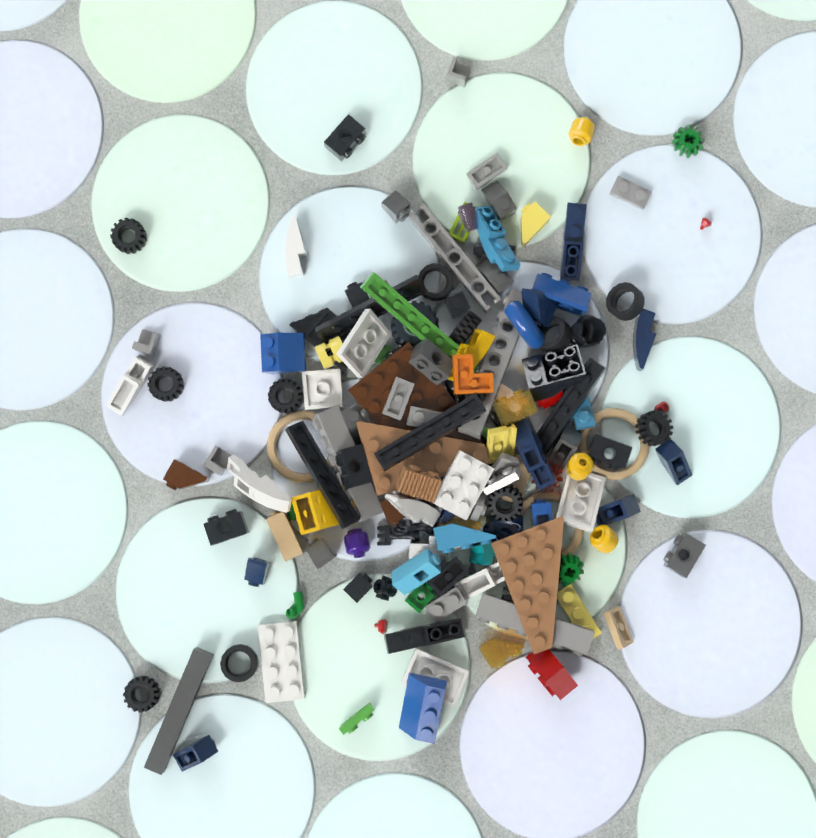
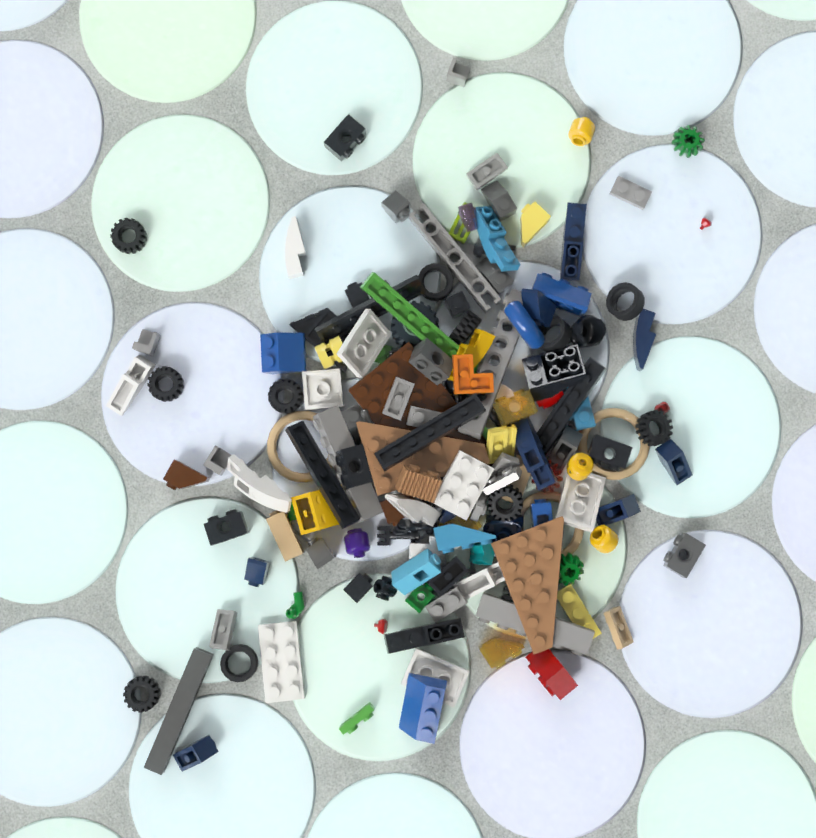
none -> light grey plate [209,609,237,651]

